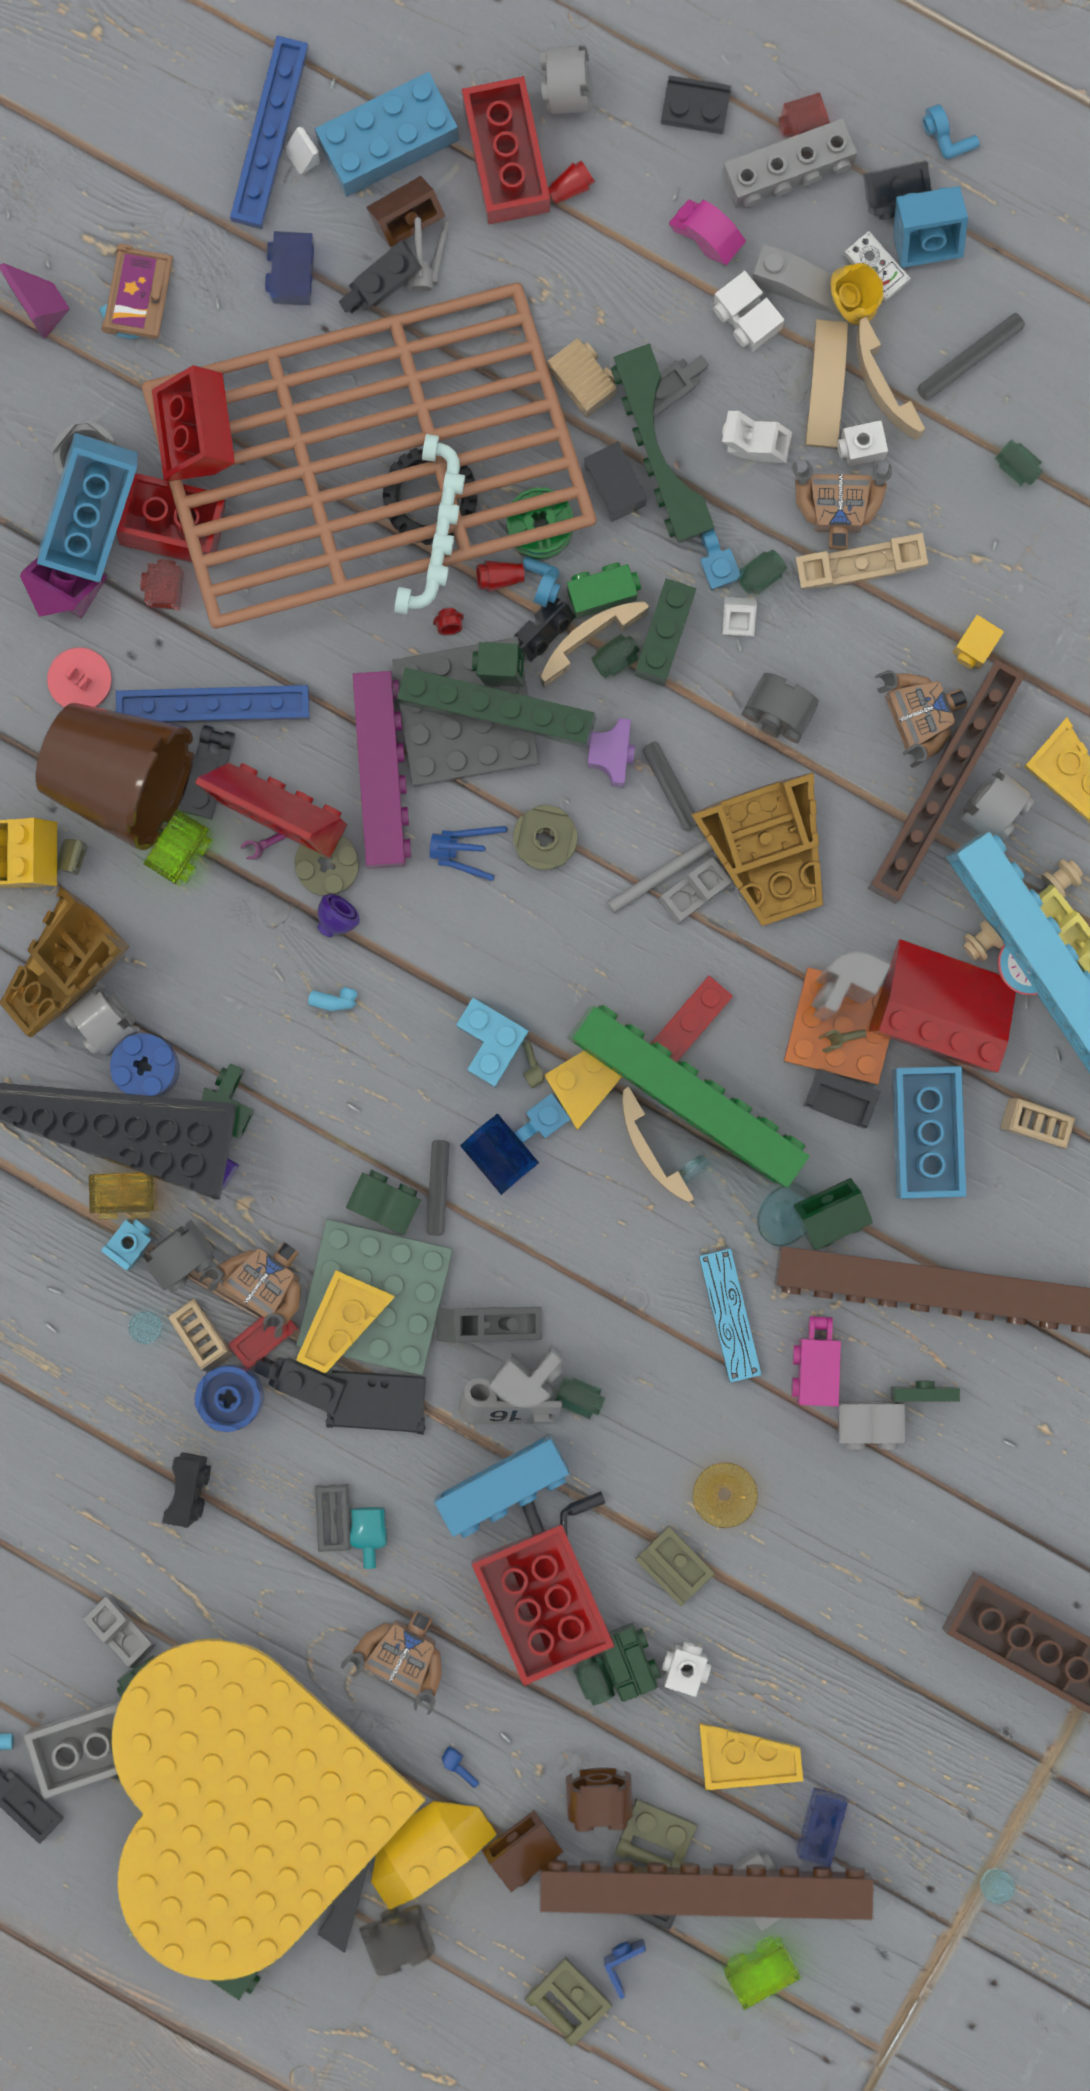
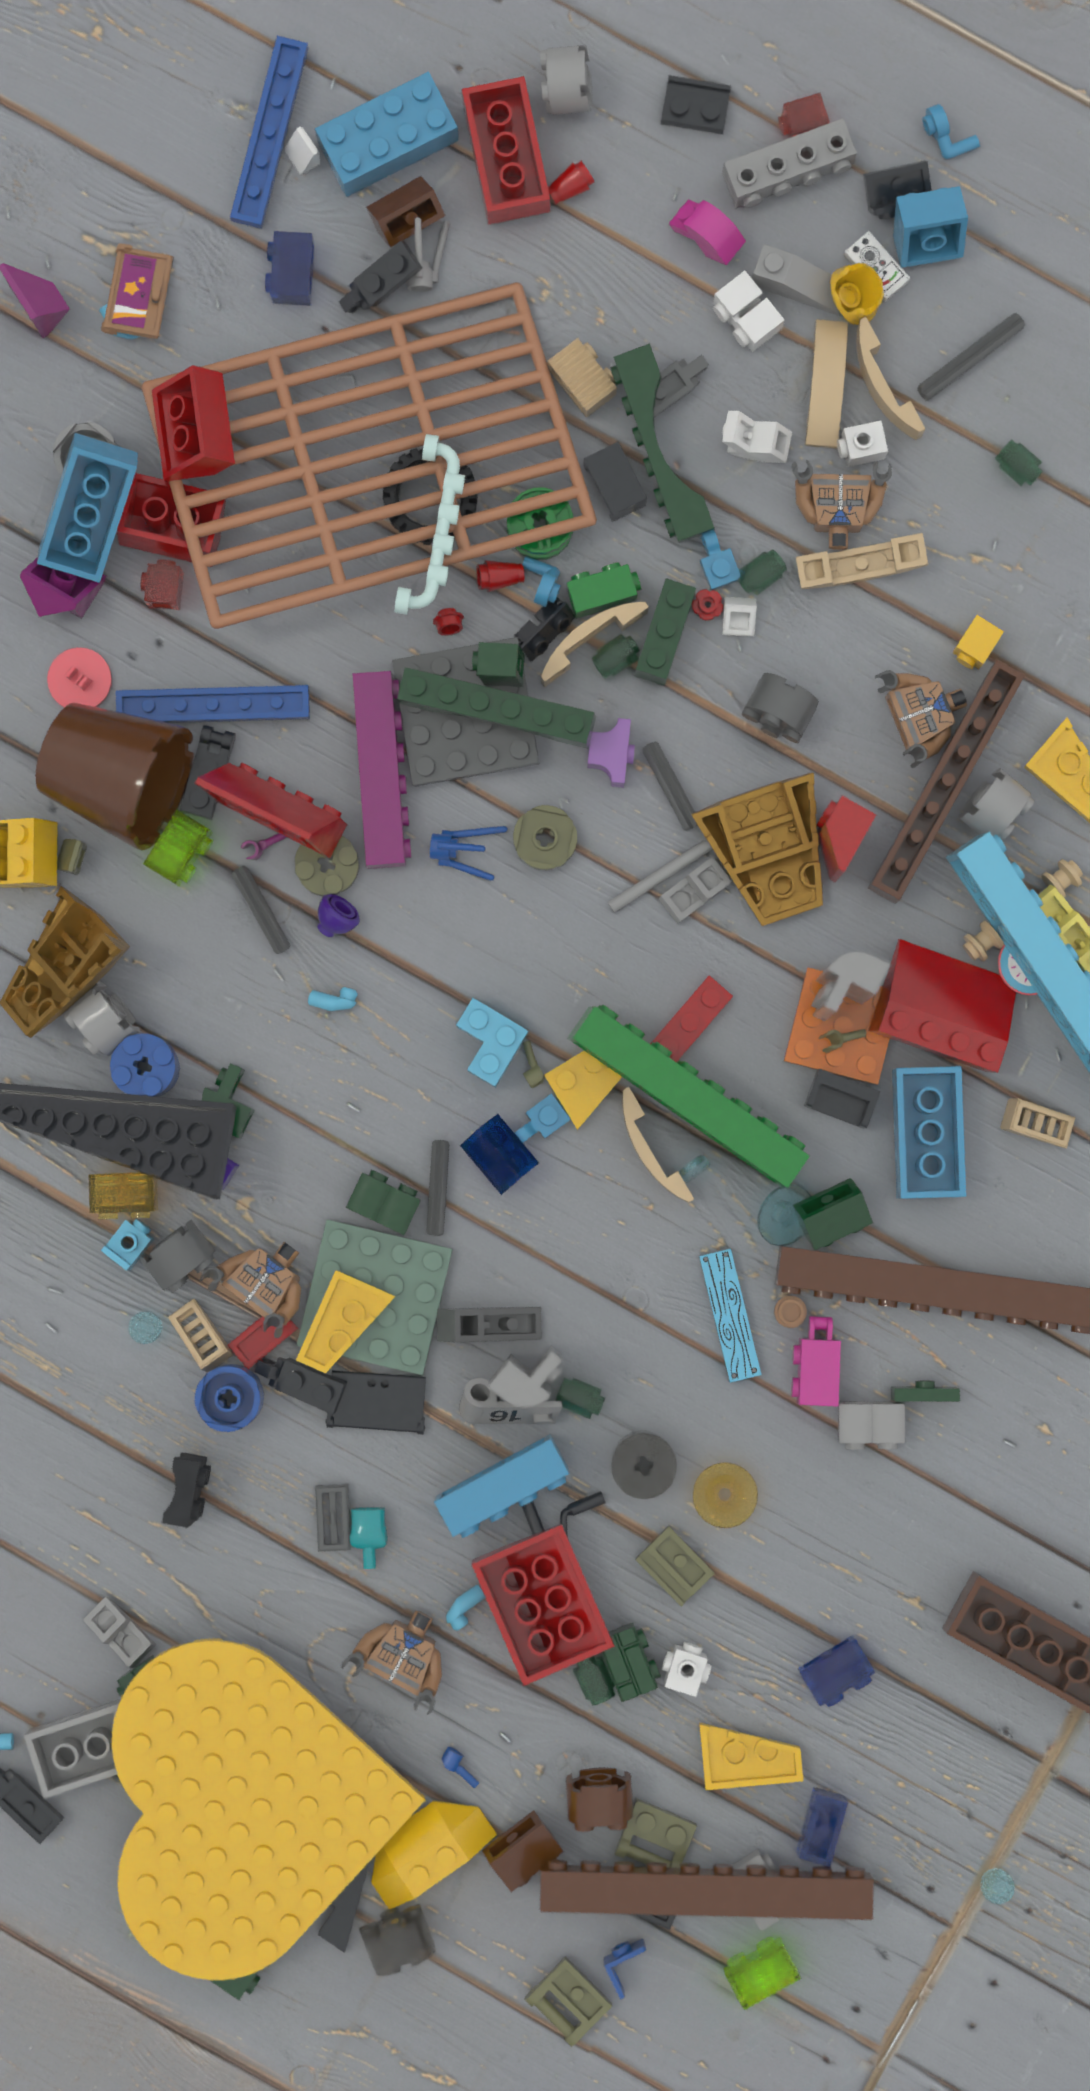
none -> dark grey axle [232,866,290,954]
none -> medium azure arm [446,1585,486,1631]
none -> clear smoke brick [611,1430,677,1499]
none -> red plate [692,589,724,621]
none -> medium nougat plate [774,1295,807,1328]
none -> clear blue brick [797,1635,876,1707]
none -> red slope [816,796,877,882]

